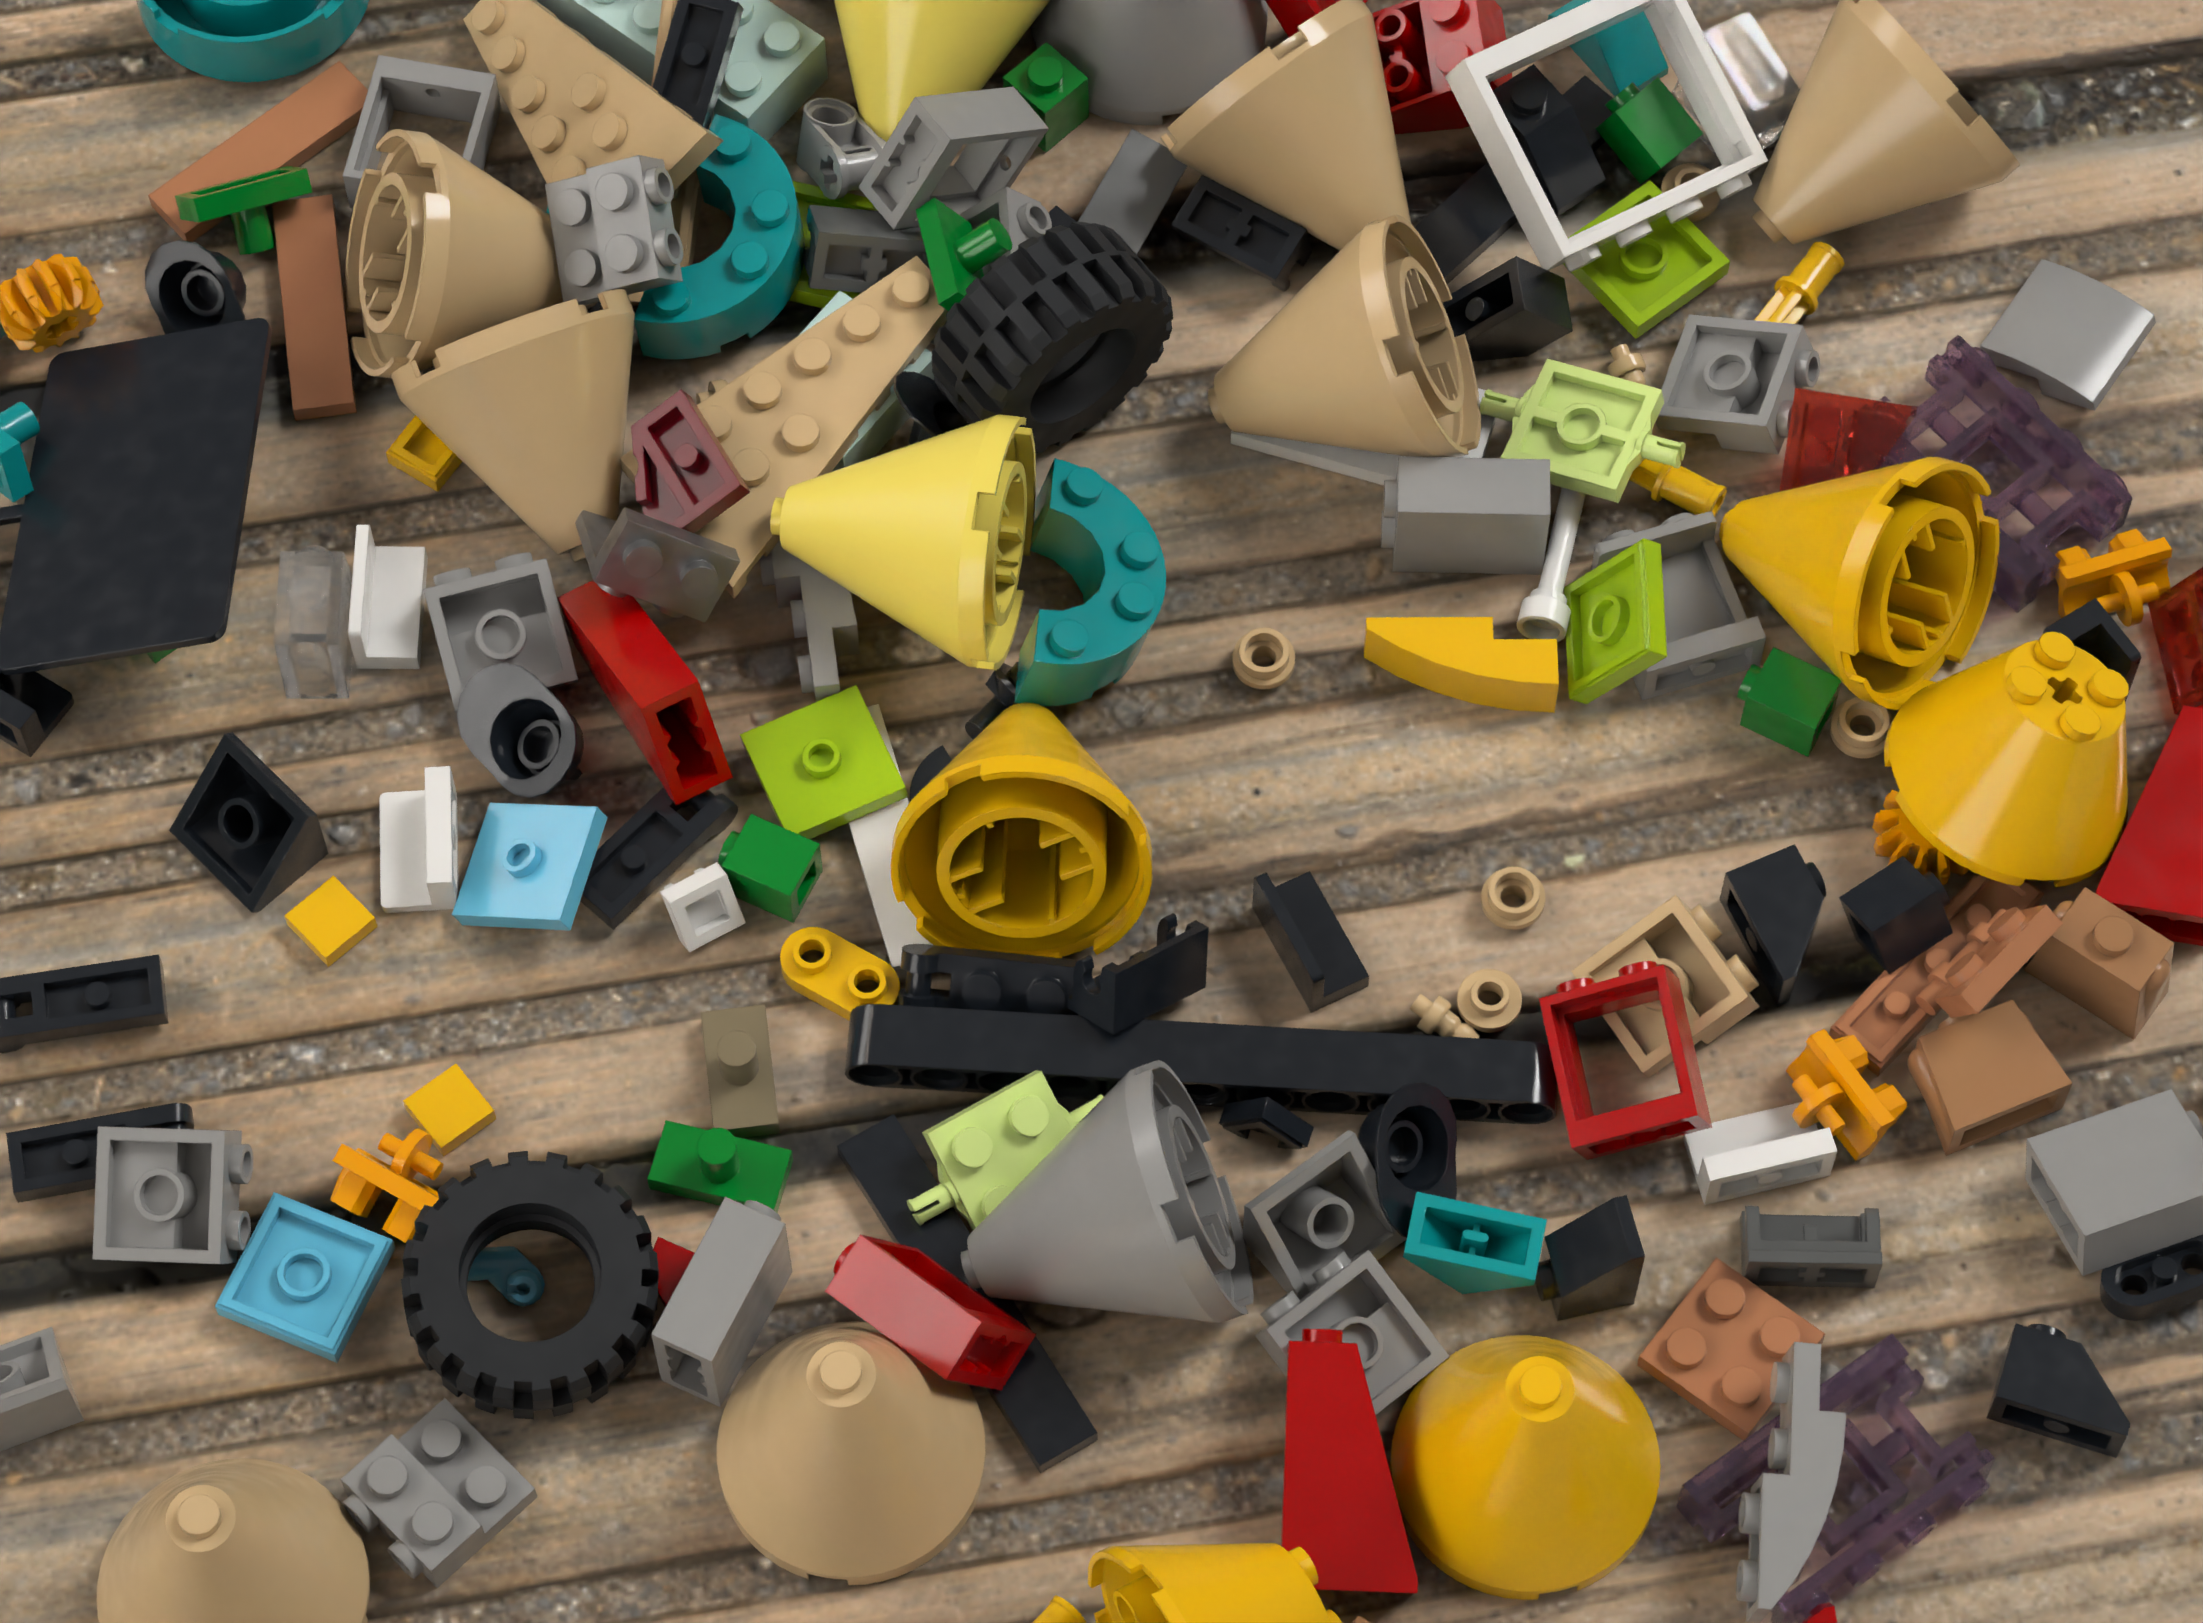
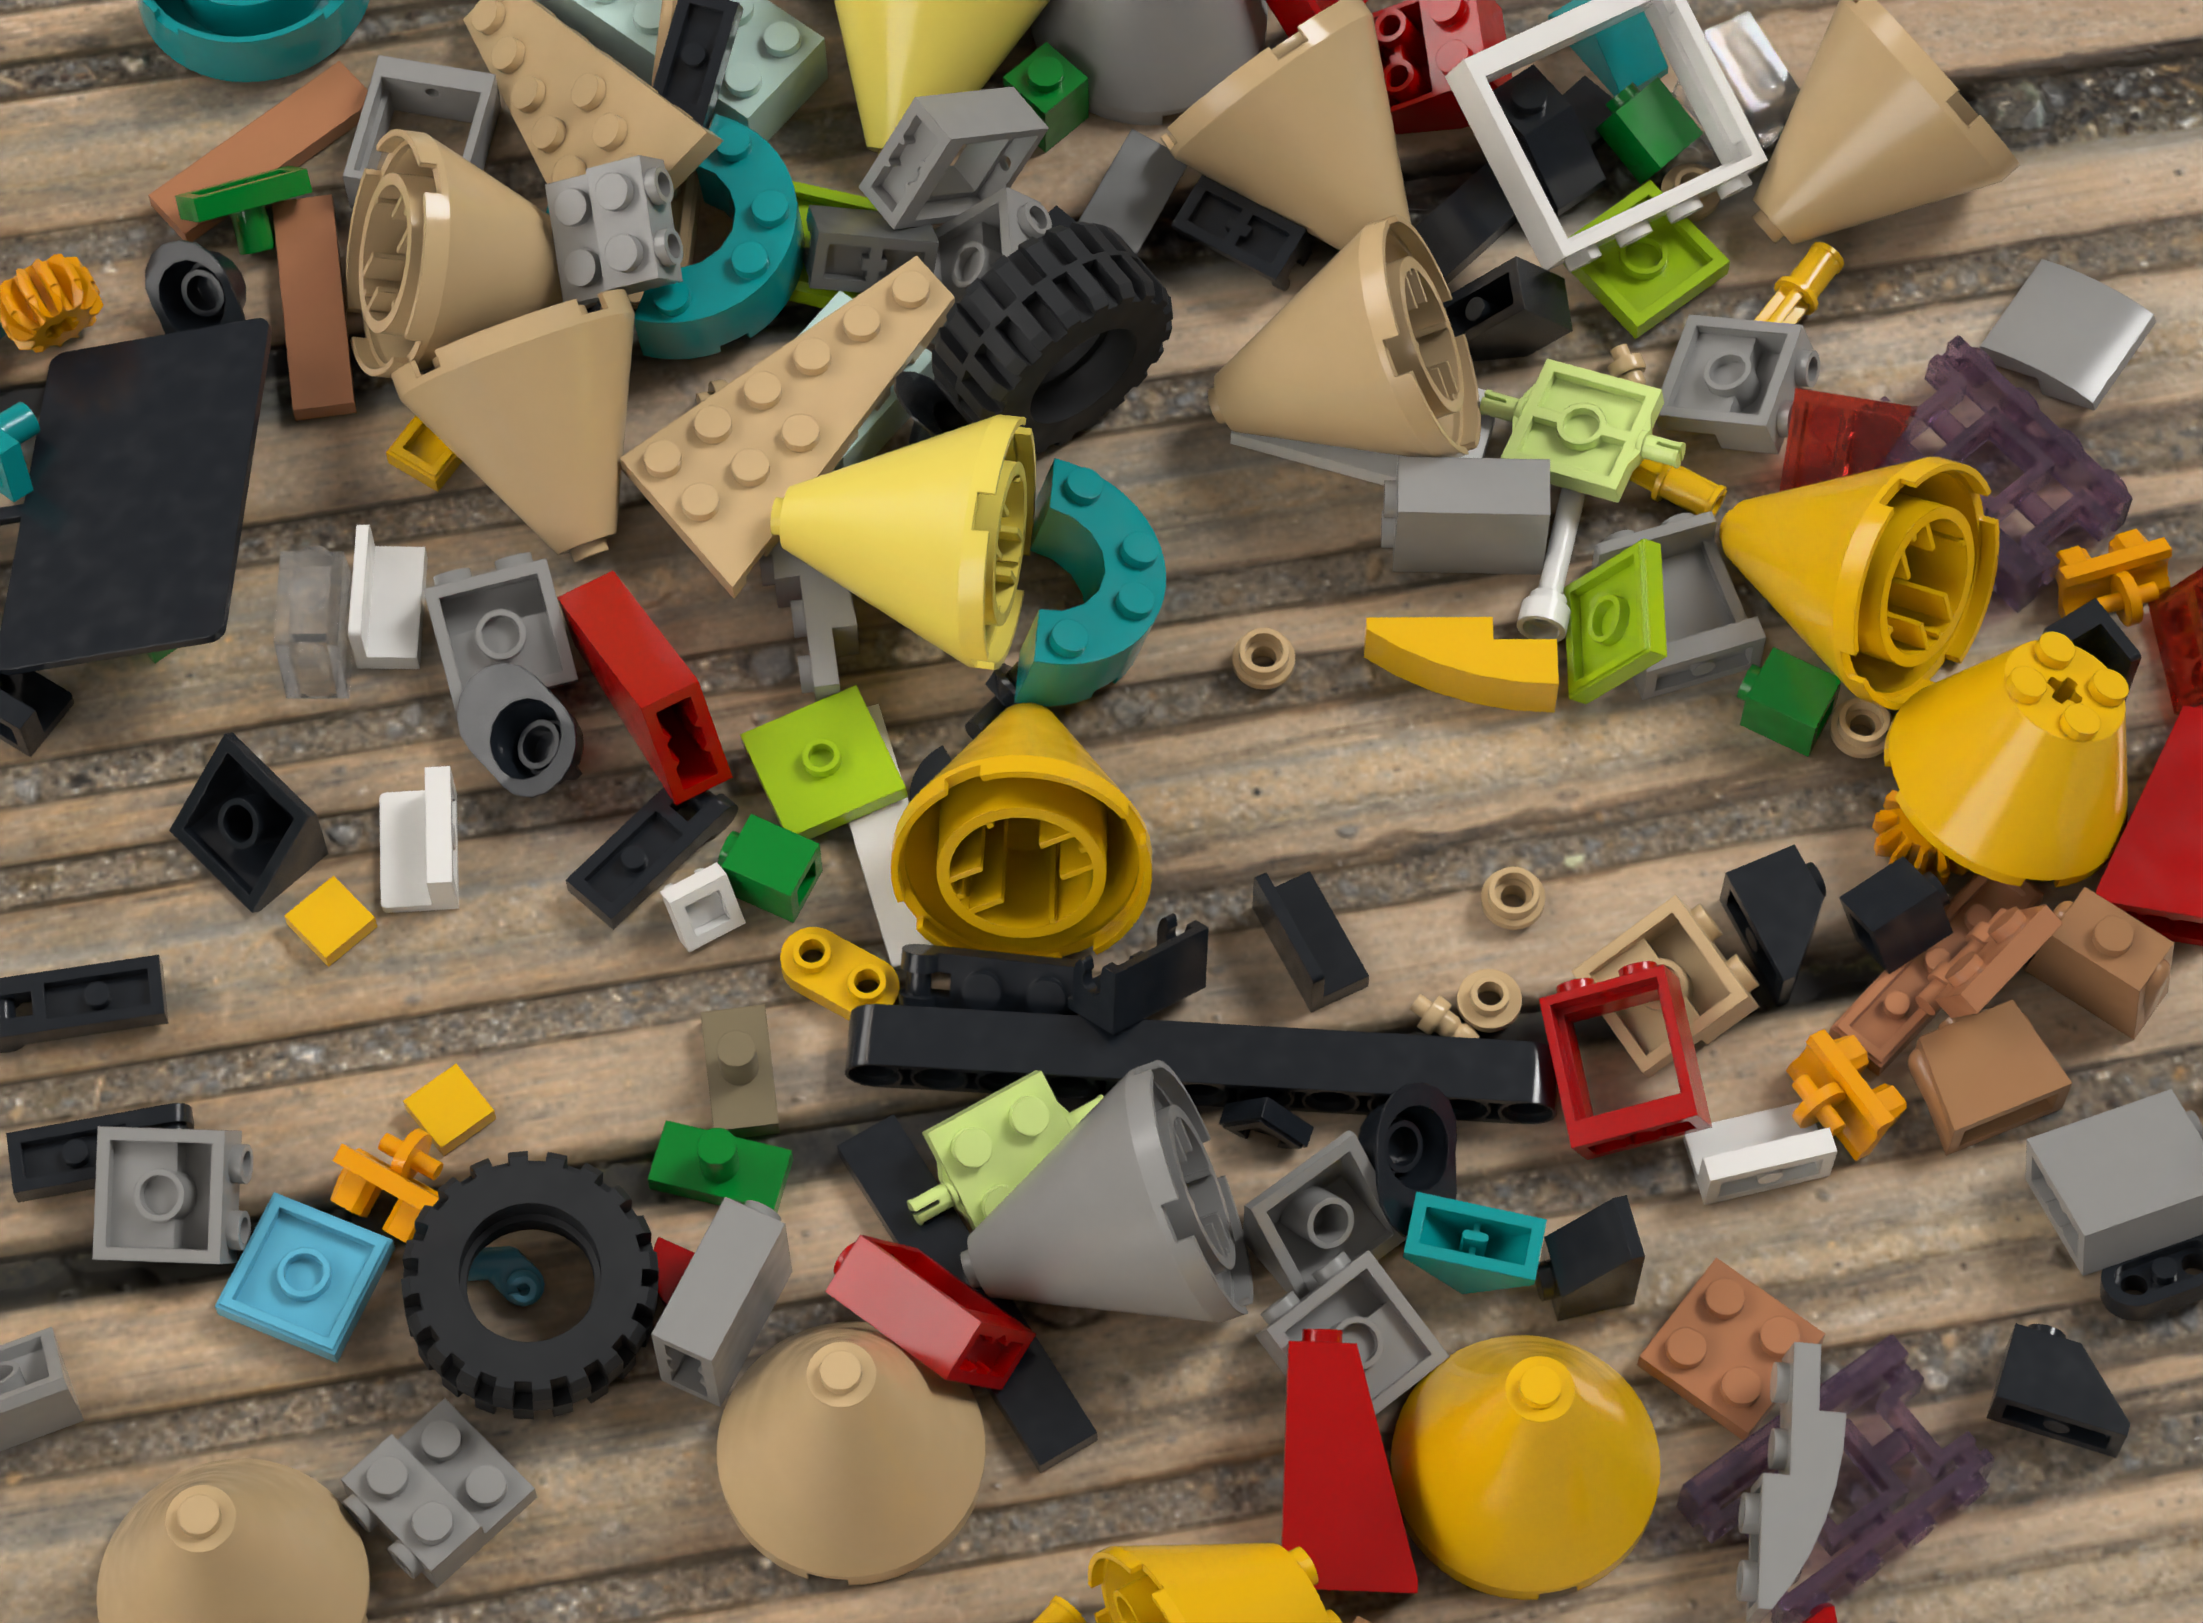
medium azure plate [452,802,608,931] -> none
flat silver bracket [575,507,740,622] -> none
wing [631,389,750,533] -> none
light grey piece [796,97,886,200] -> none
green tile [916,197,1012,311] -> none
dark grey hinge [1740,1206,1882,1288] -> none

